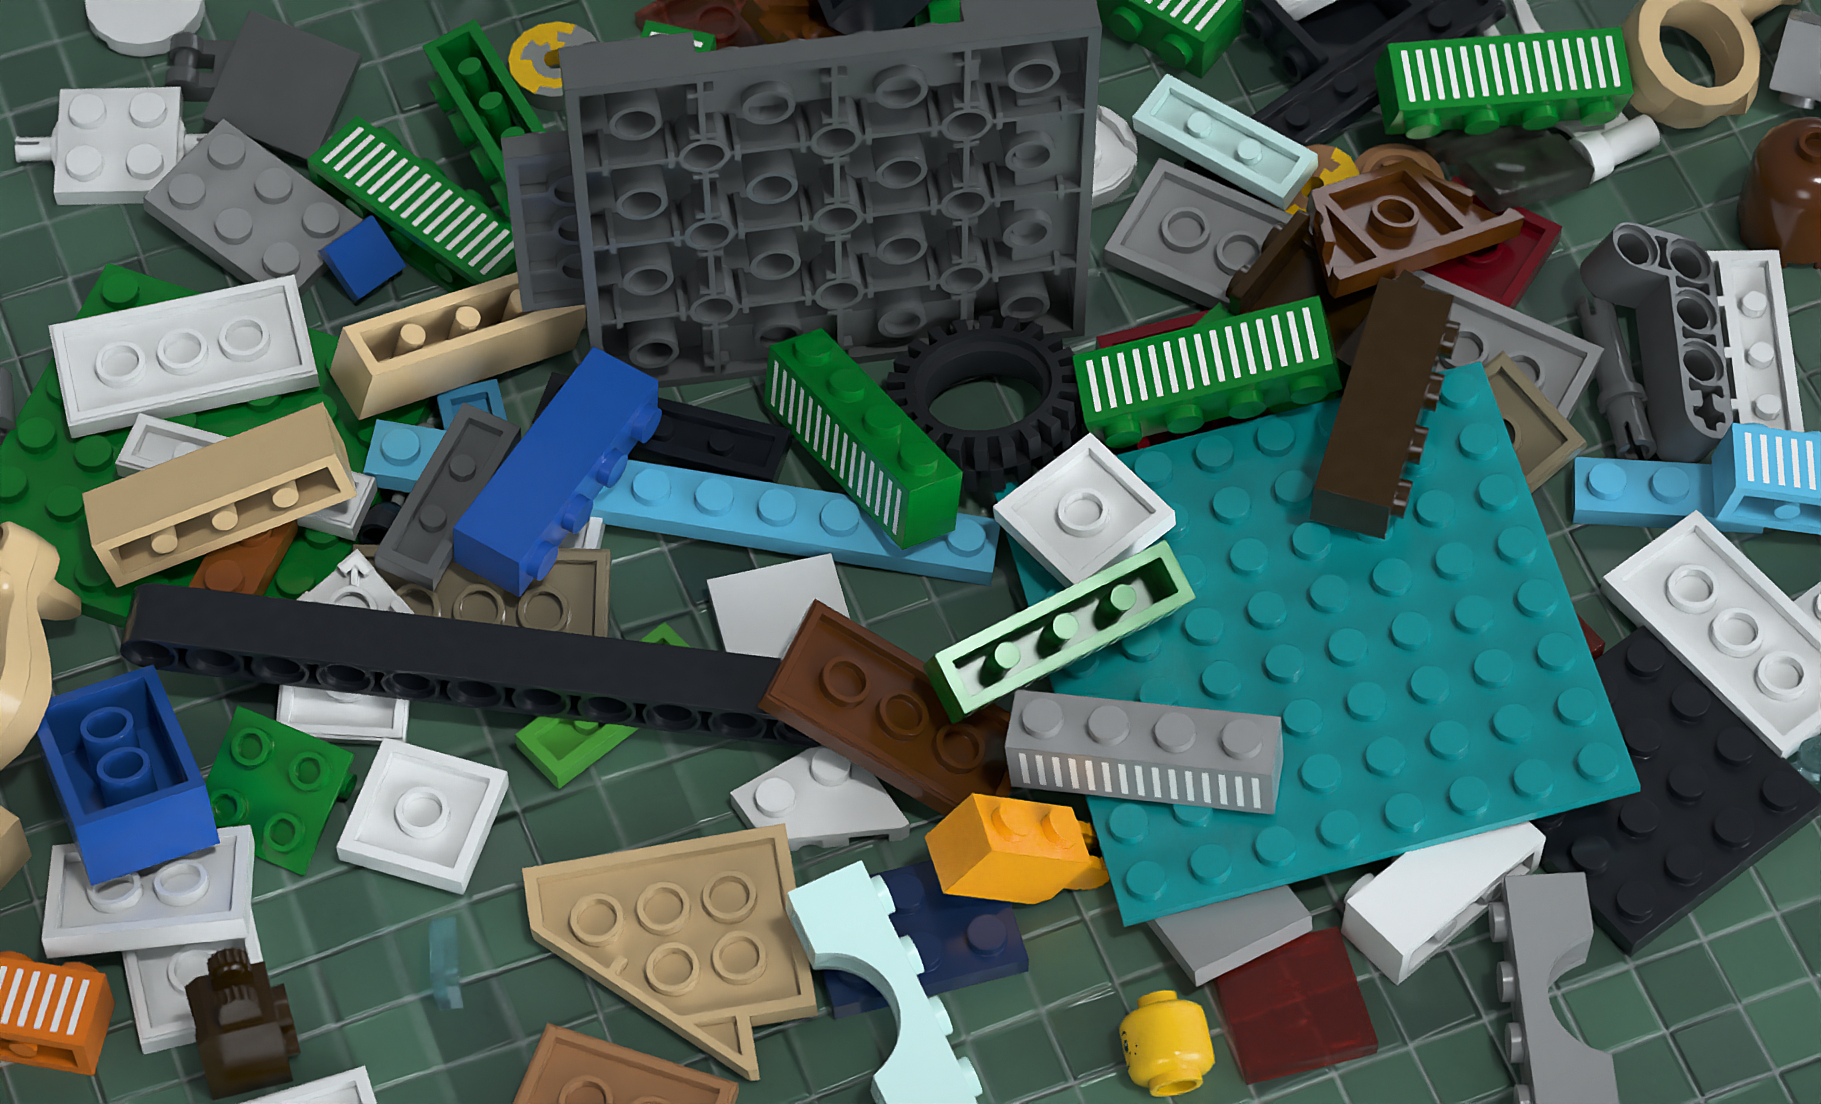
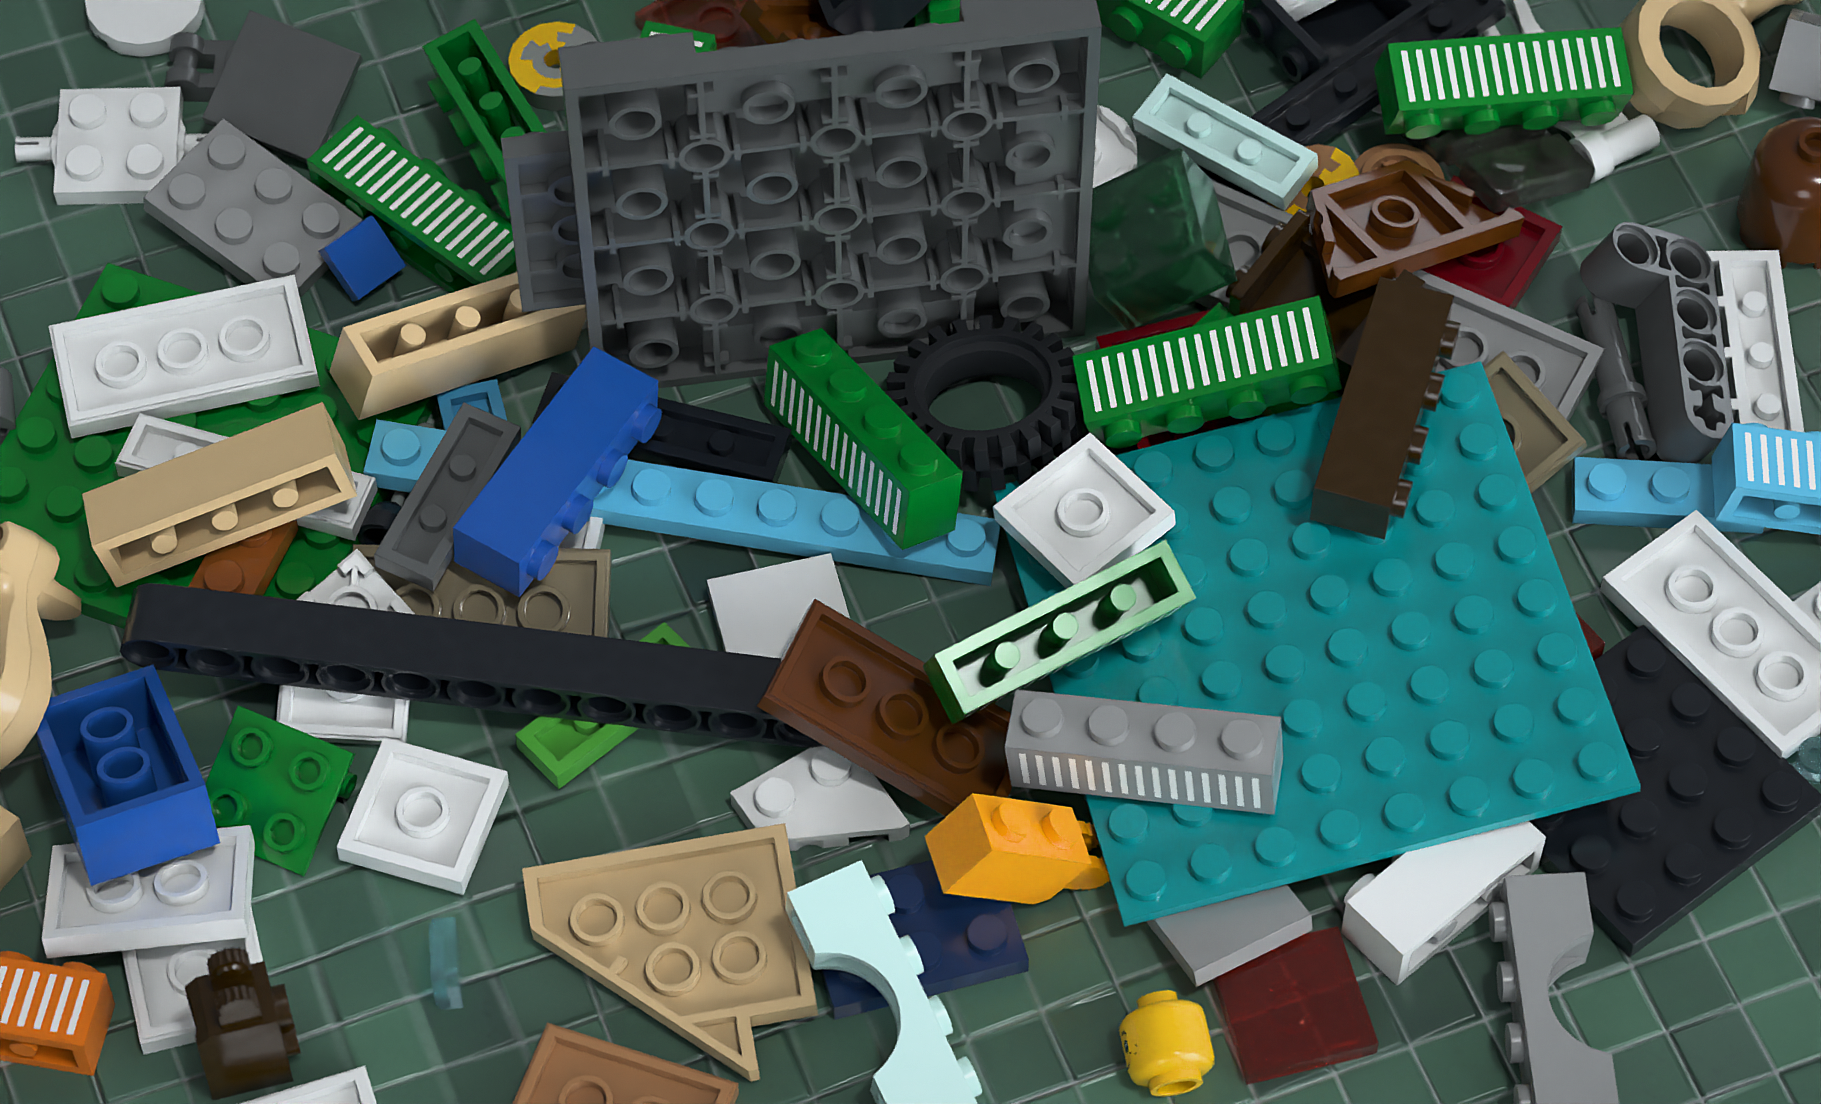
none -> clear green brick [1088,147,1238,331]

